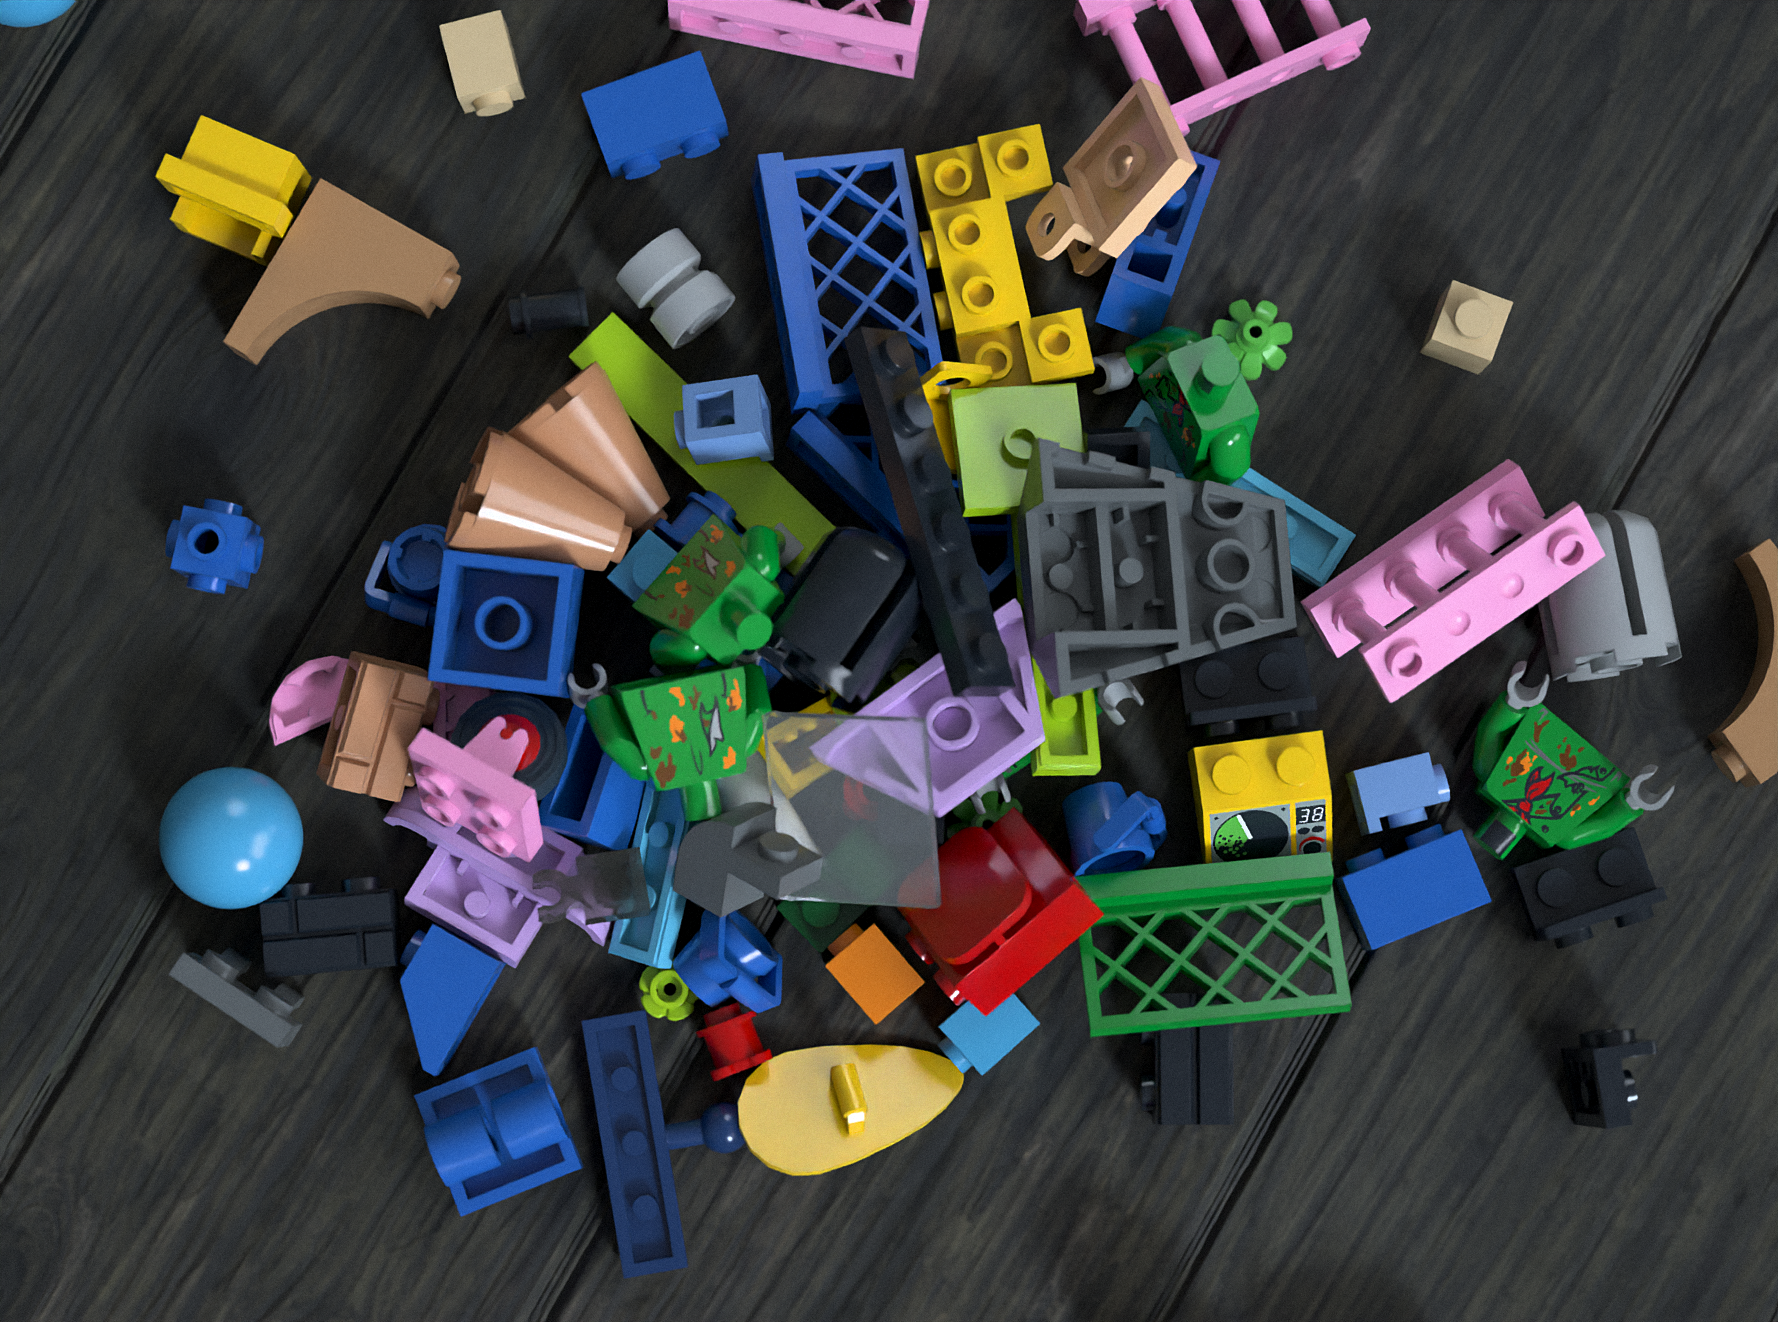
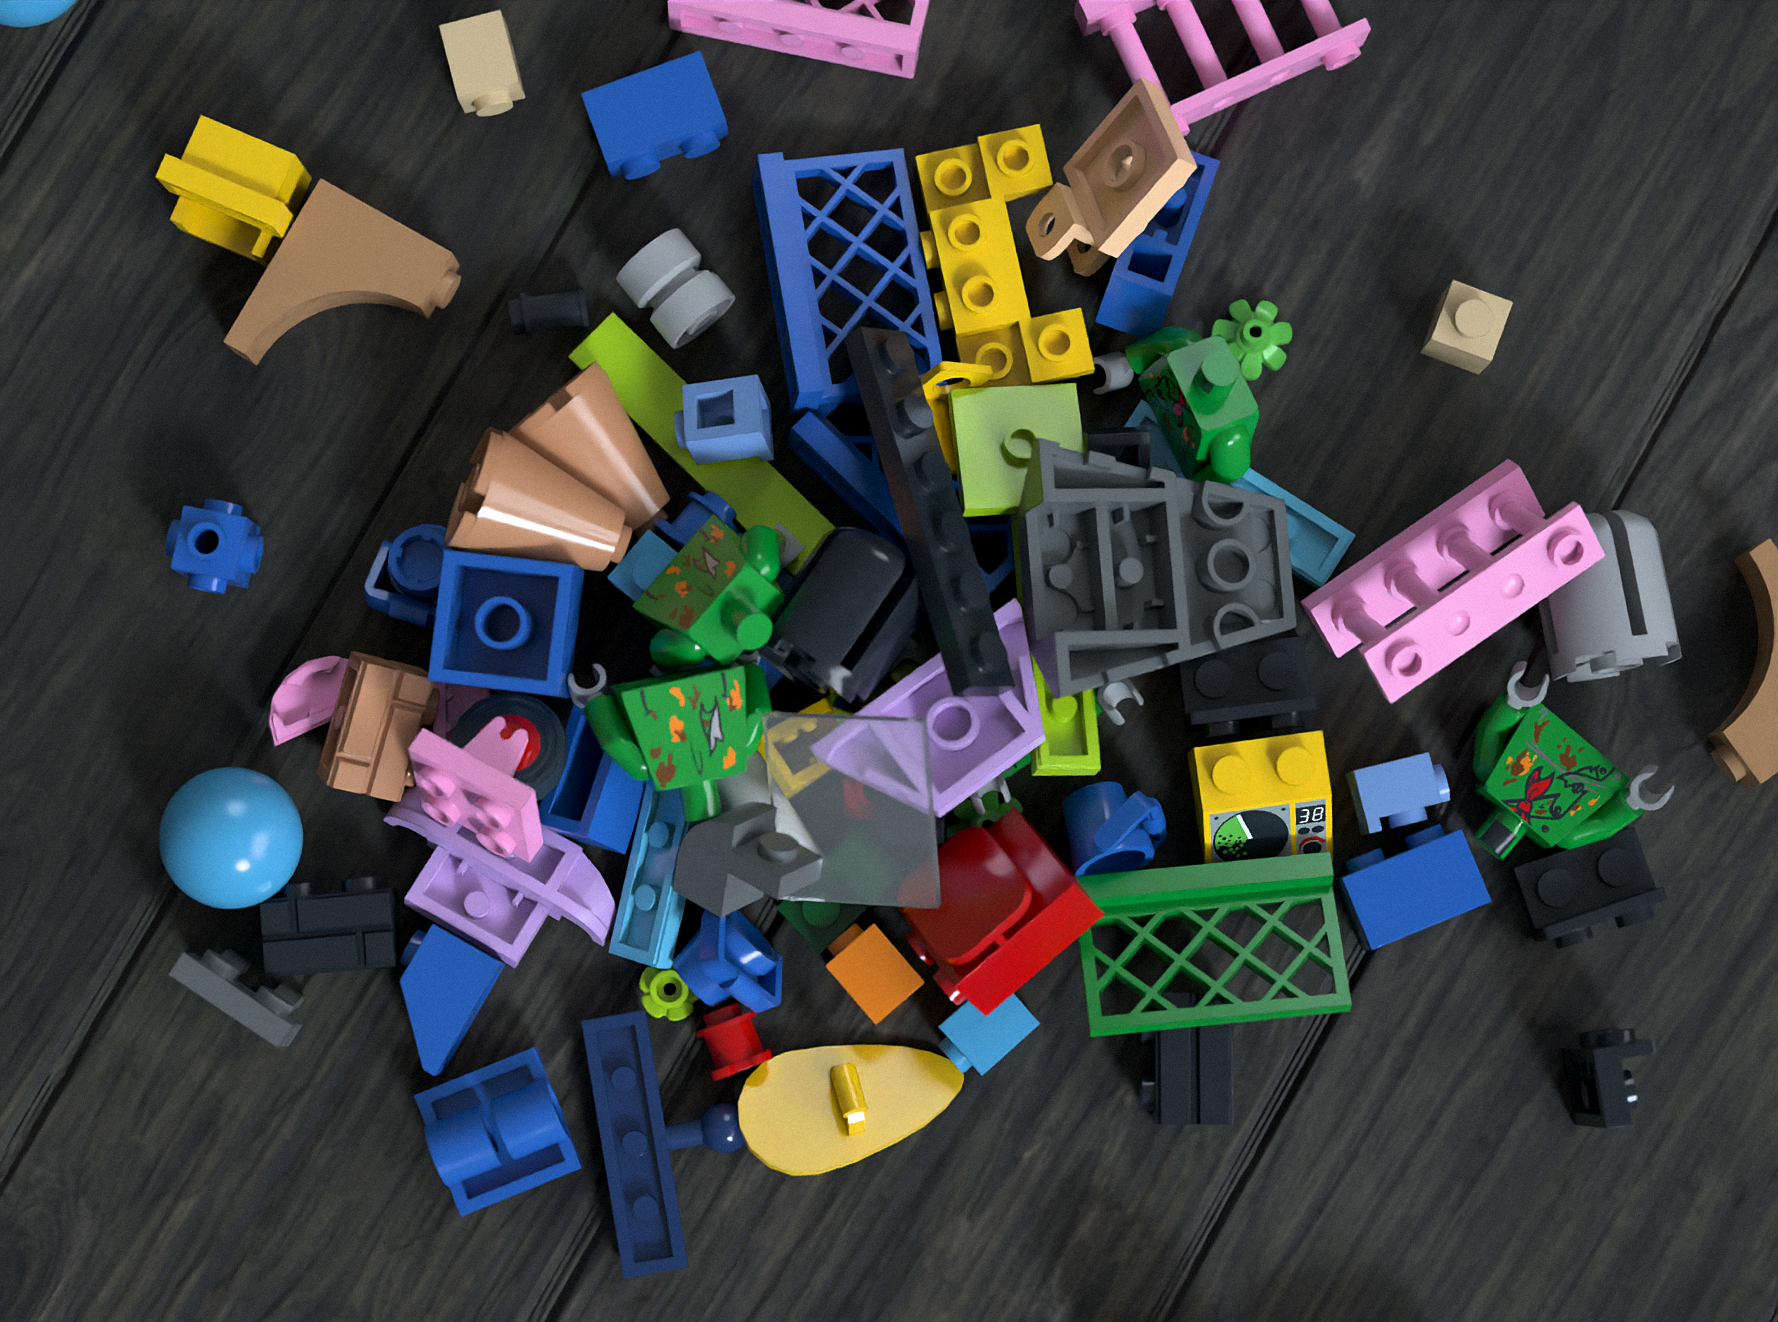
clear smoke plate [532,847,651,926] -> none

